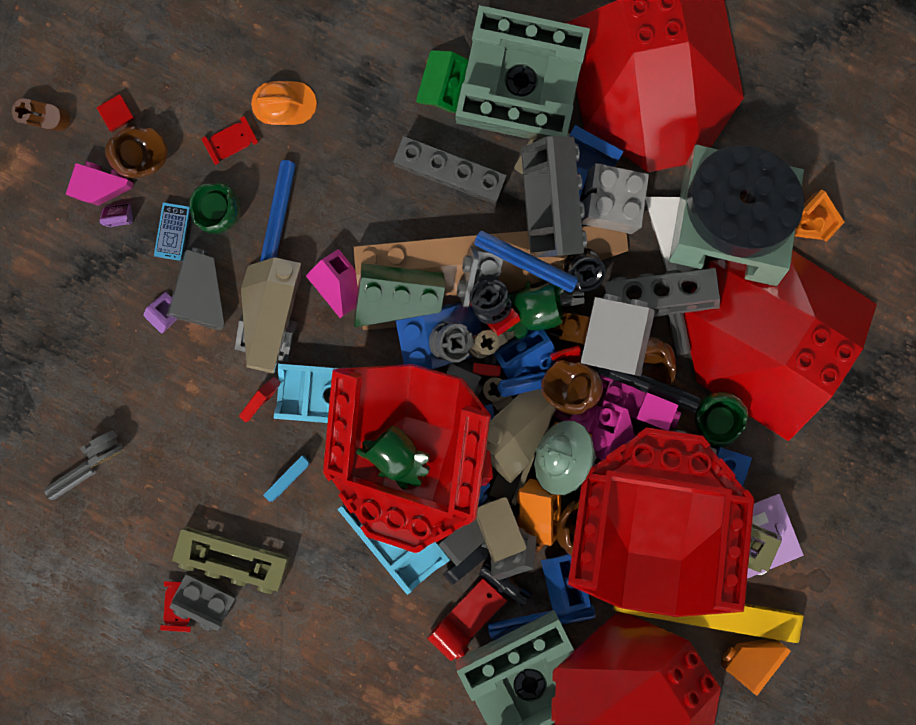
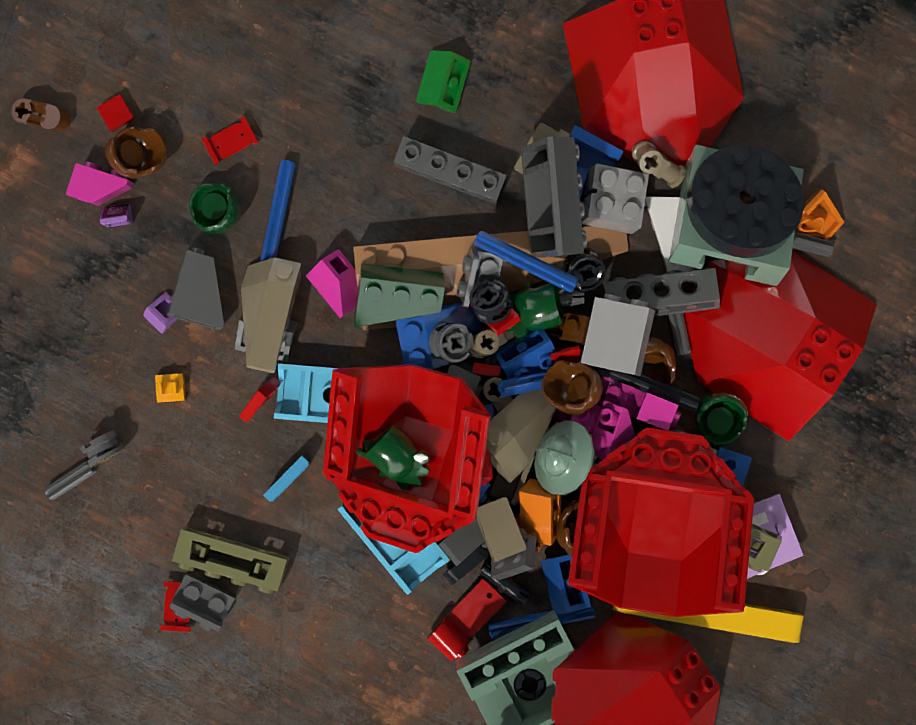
tile [154,203,191,261] -> none
orange piece [251,81,317,125] -> none
sand green piece [456,5,590,141] -> none
orange slope [721,639,791,695] -> none
none -> light orange tile [155,373,186,402]
none -> dark tan connector [632,141,686,188]
none -> dark grey axle [793,232,834,257]

